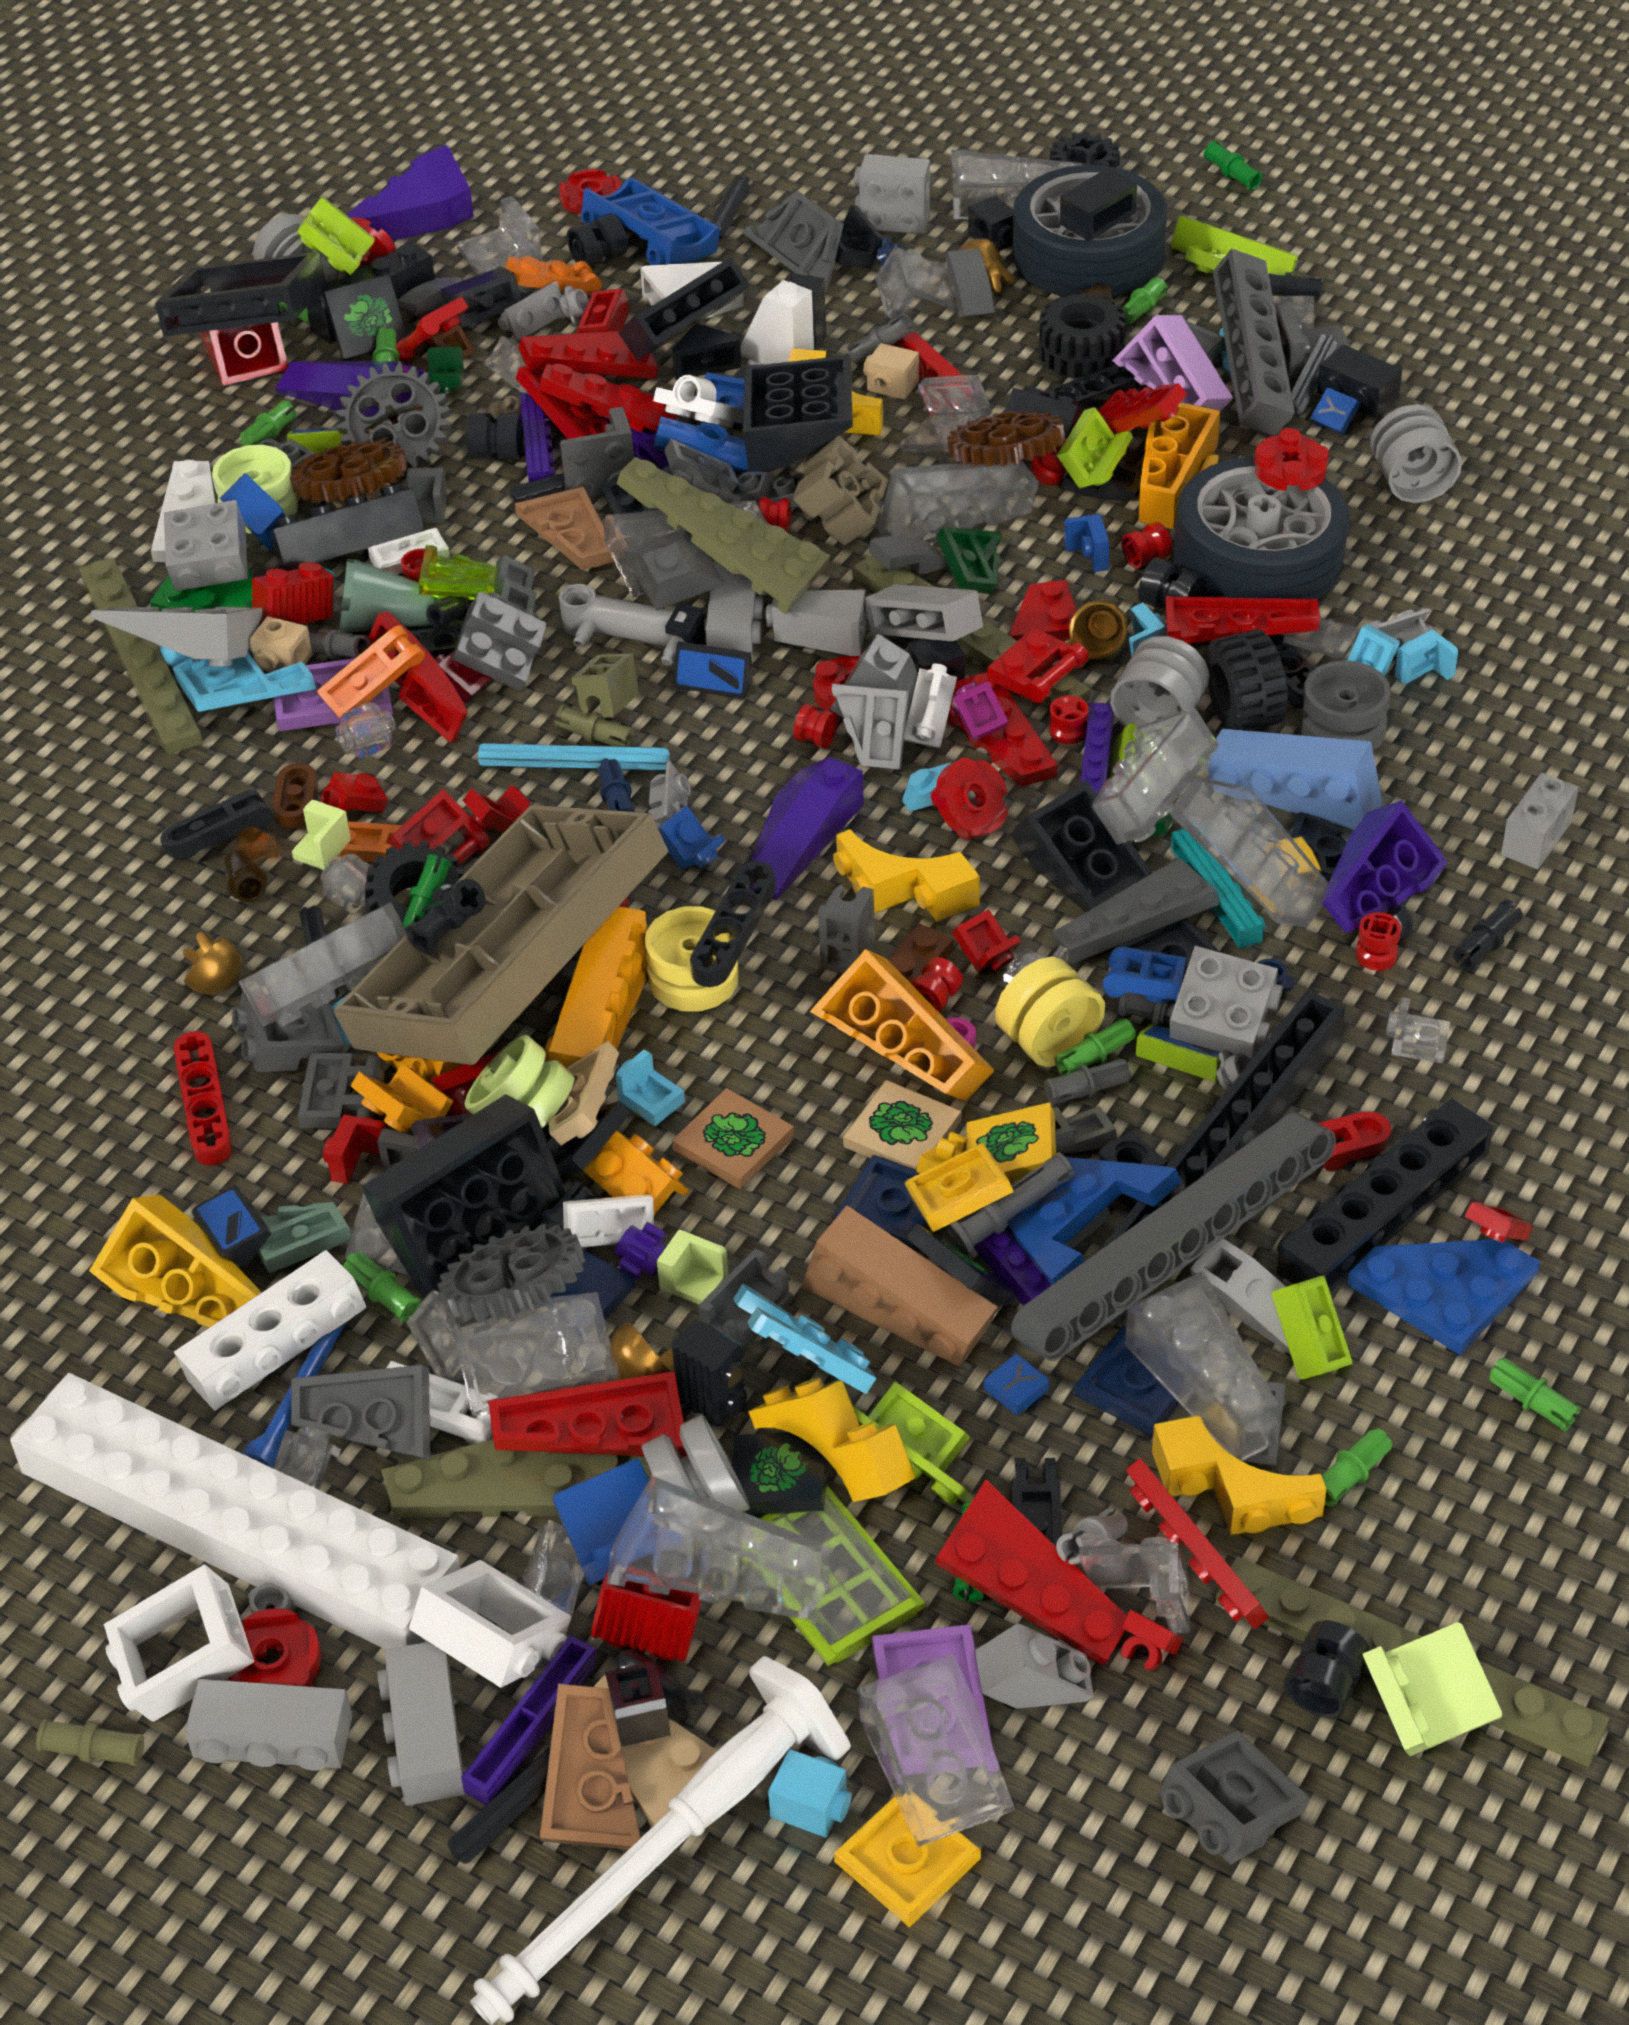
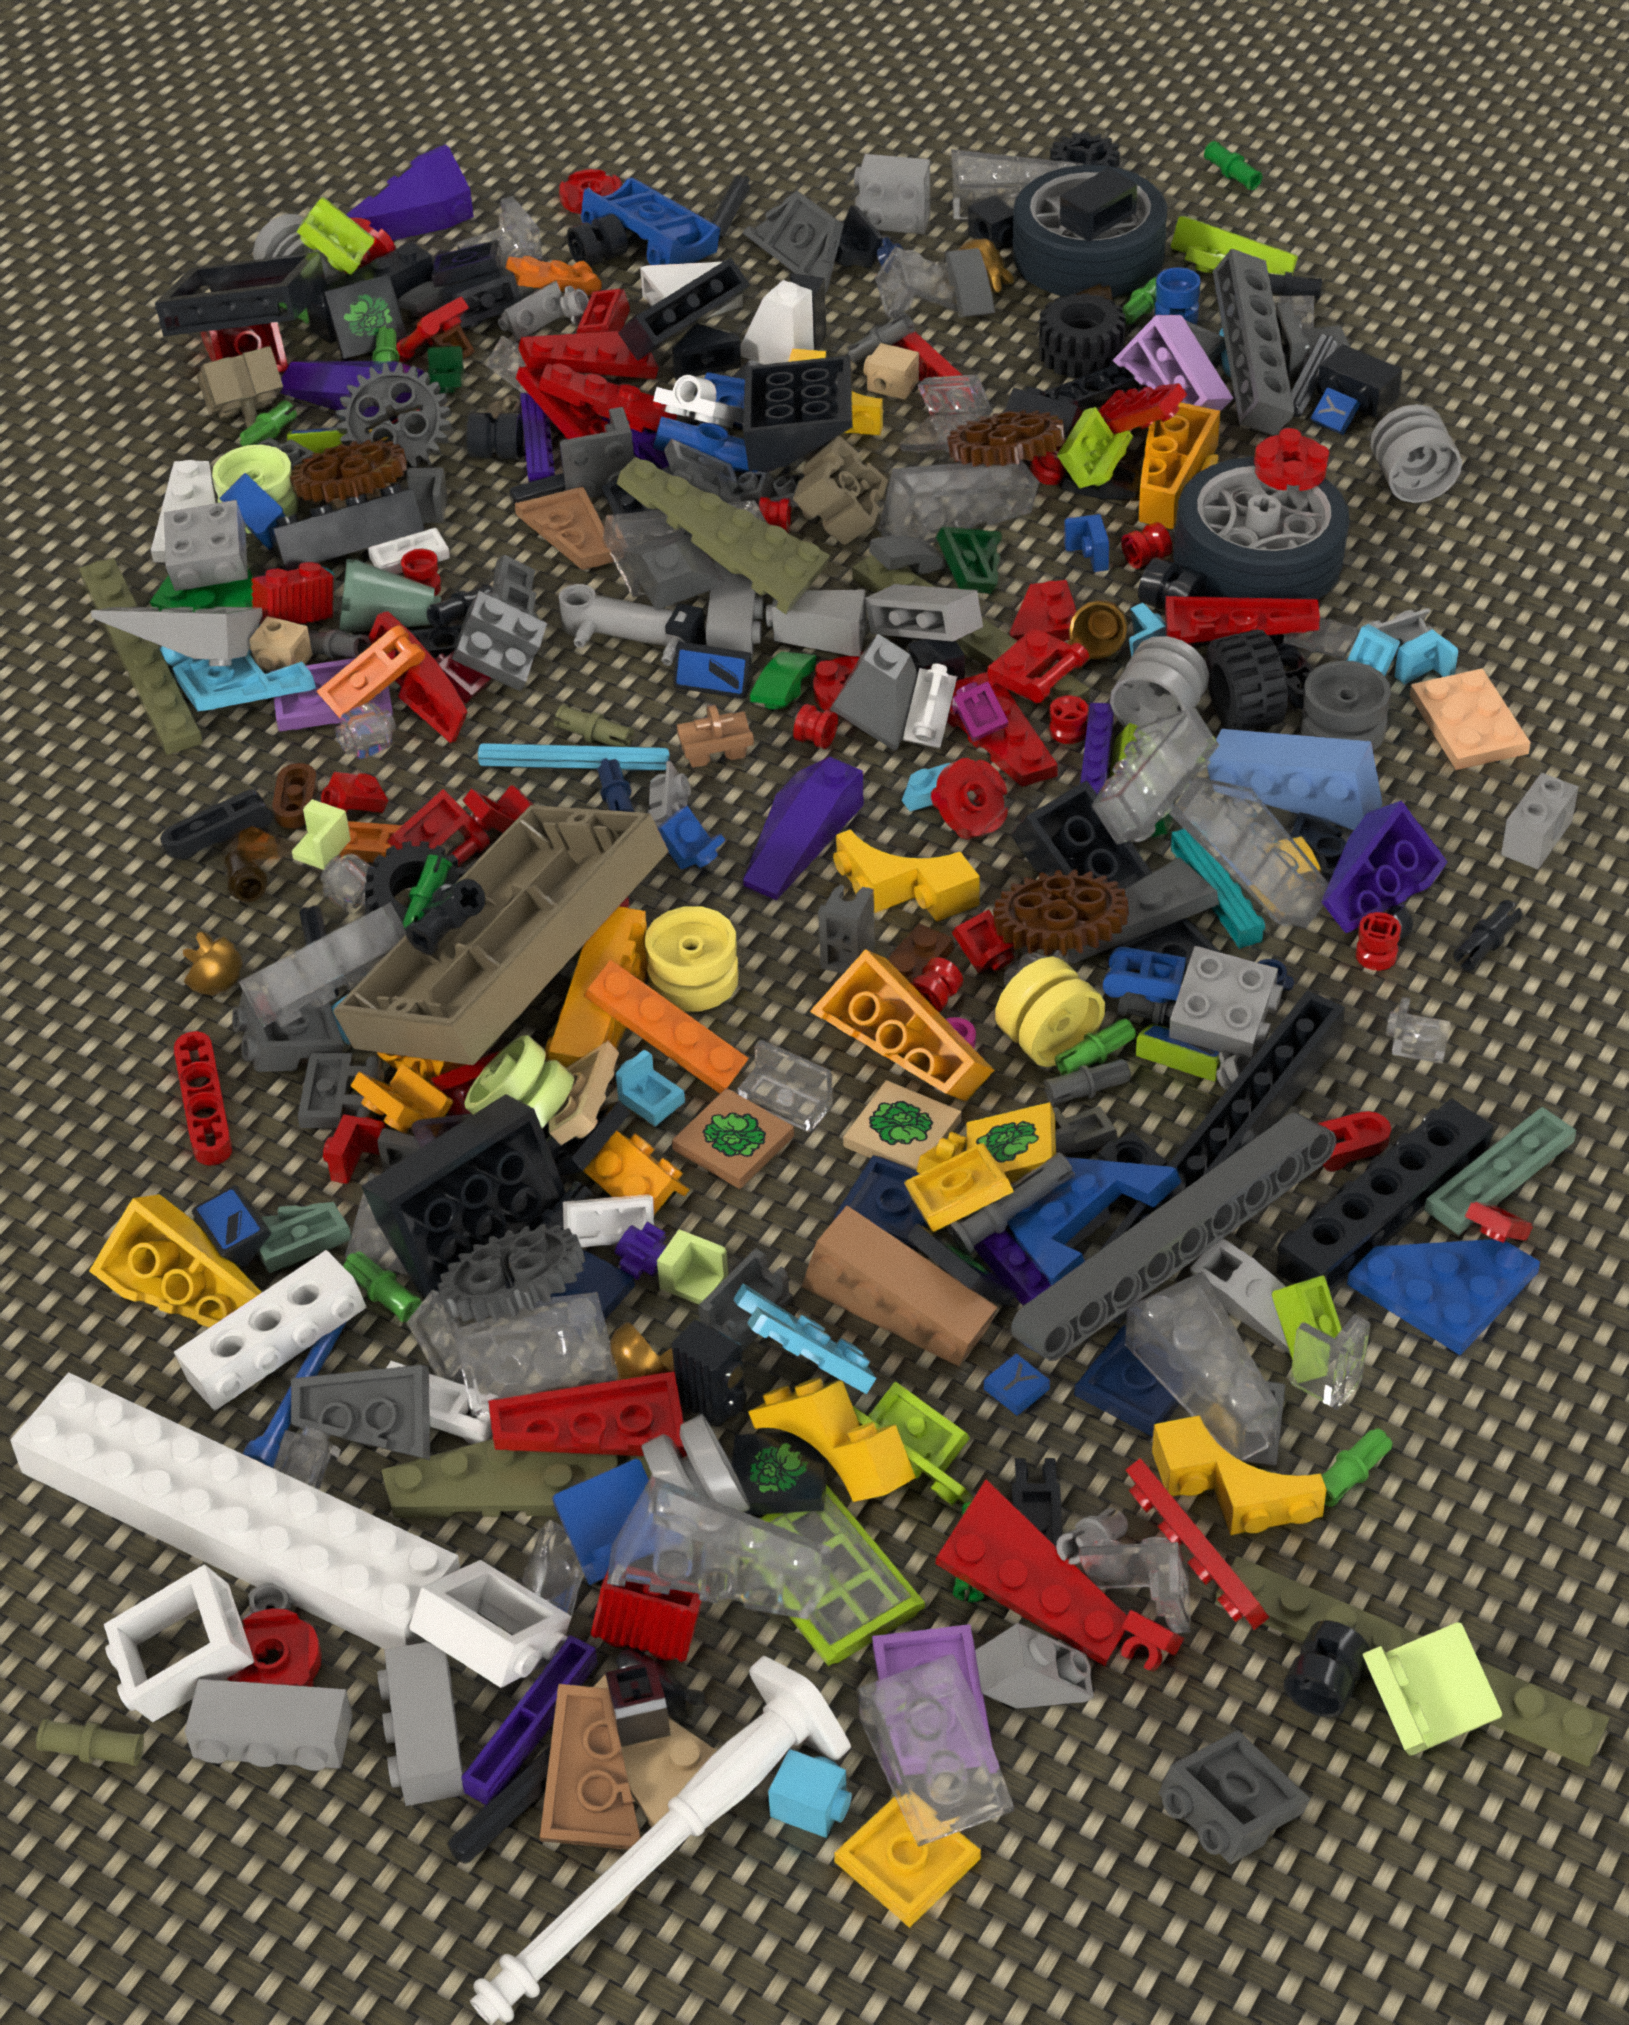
clear neon green wing [419,545,497,600] -> none
olive hinge [571,653,639,718] -> none
black beam [690,861,776,987] -> none
light grey wing [832,683,908,769] -> none
bright green axle [1489,1358,1581,1432] -> none
none -> dark tan brick [197,346,283,428]
none -> black tile [431,240,502,287]
none -> orange plate [584,959,749,1094]
none -> medium nougat hips [676,704,754,768]
none -> clear panel [737,1040,833,1133]
none -> green slope [750,651,816,709]
none -> reddish brown gear [993,870,1129,956]
none -> blue wheel [1154,267,1201,325]
none -> clear panel [1290,1314,1370,1410]
none -> light nougat plate [1410,668,1531,770]
none -> sand green plate [1425,1107,1577,1235]

